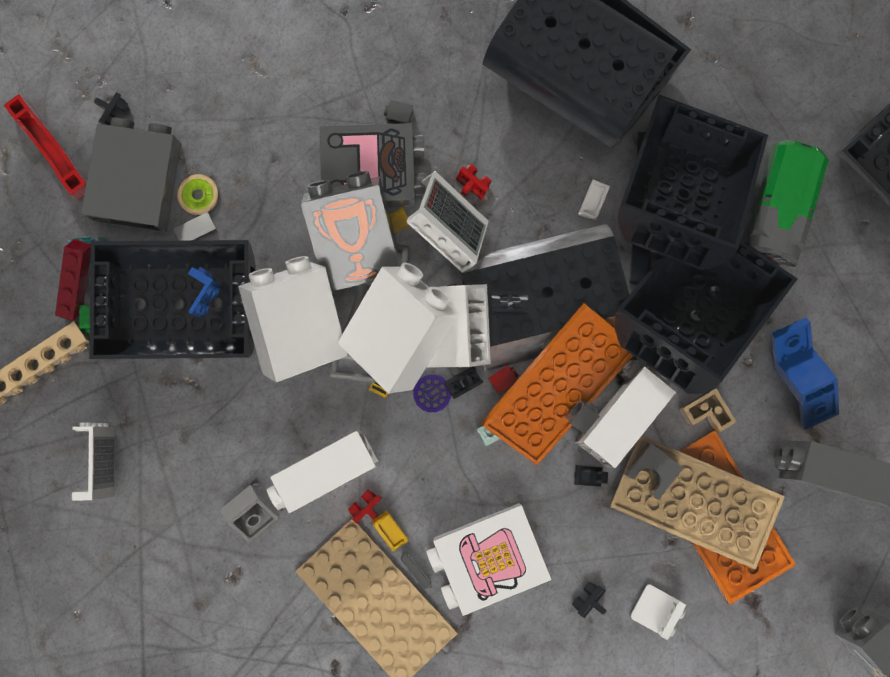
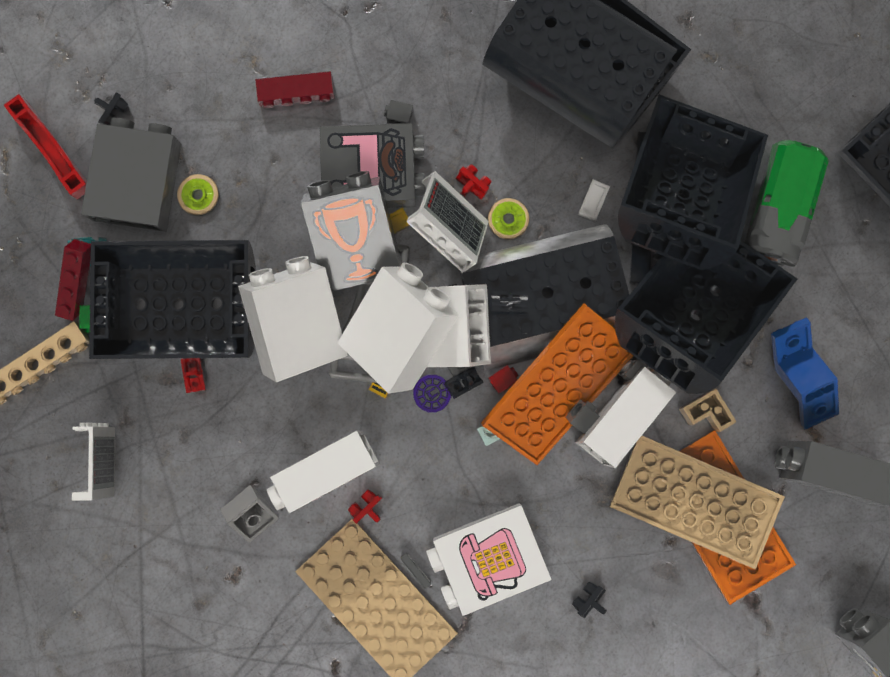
white tile [174,212,217,241] -> none
blue bracket [188,267,221,317] -> none
yellow tile [371,511,409,552] -> none
black hips [574,465,608,487] -> none
dark grey piece [624,443,683,500] -> none
white bracket [631,584,686,640] -> none
none -> red hips [180,358,206,393]
none -> dark red brick [255,71,335,108]
none -> lime wheel [488,198,529,239]

